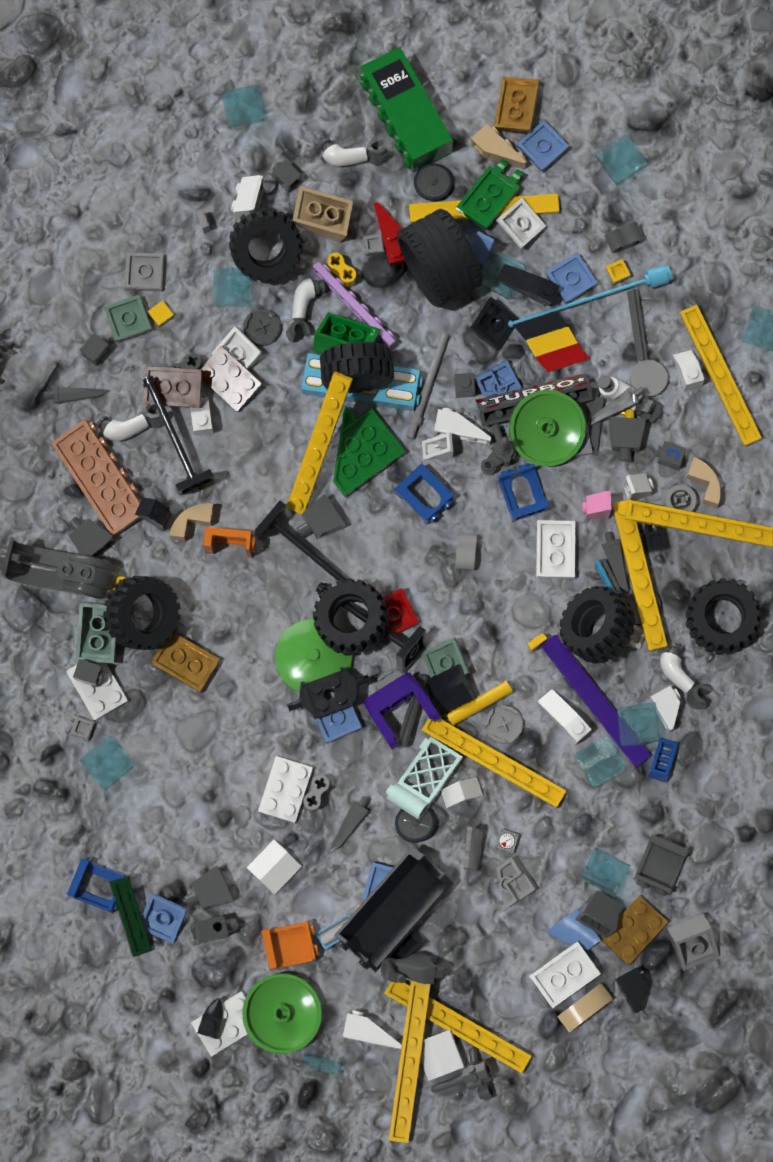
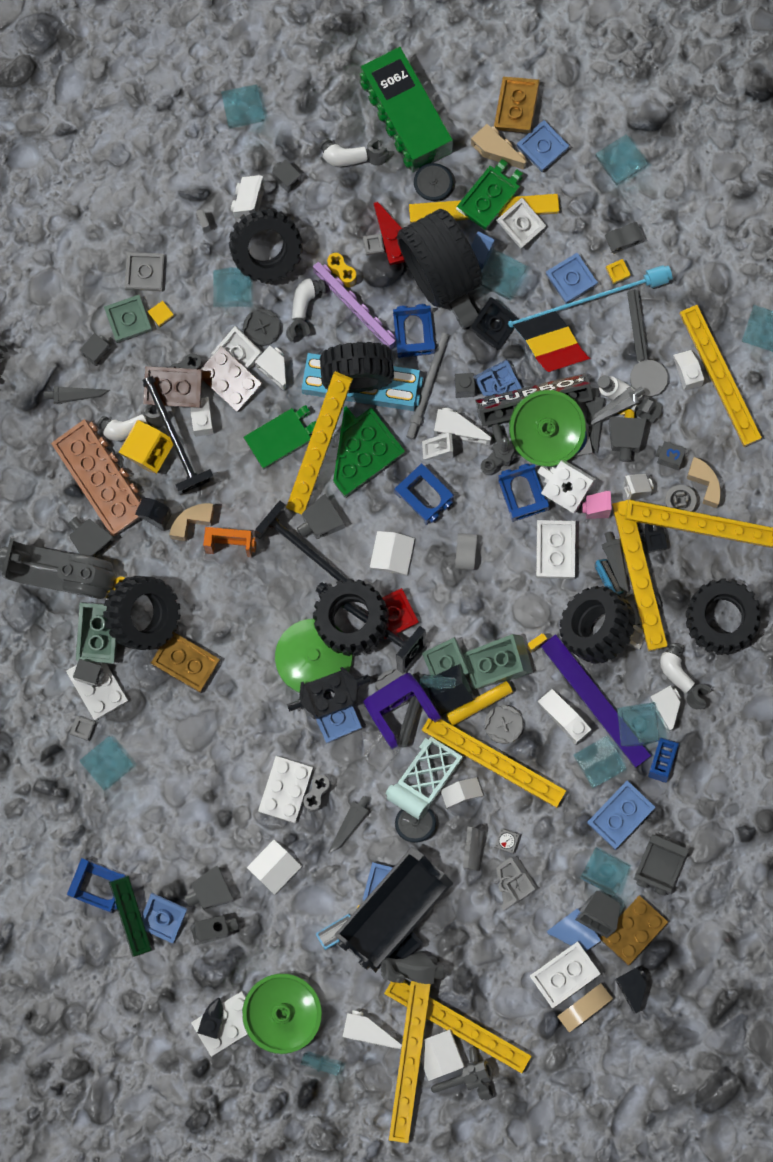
orange panel [261,921,319,971] -> none
tan slope [293,186,353,242] -> none
green slope [312,312,381,354] -> none
black slope [497,264,560,306] -> none
light grey slope [667,914,719,971] -> none
none -> yellow slope [118,420,173,474]
none -> green tile [244,405,316,470]
none -> white slope [255,346,286,390]
none -> white slope [370,531,415,576]
none -> blue panel [393,304,435,358]
none -> clear light blue axle [420,674,456,690]
none -> dark grey axle [448,294,478,329]
none -> sand green slope [463,634,533,690]
none -> white hinge [537,460,596,513]
none -> medium blue plate [587,781,655,850]

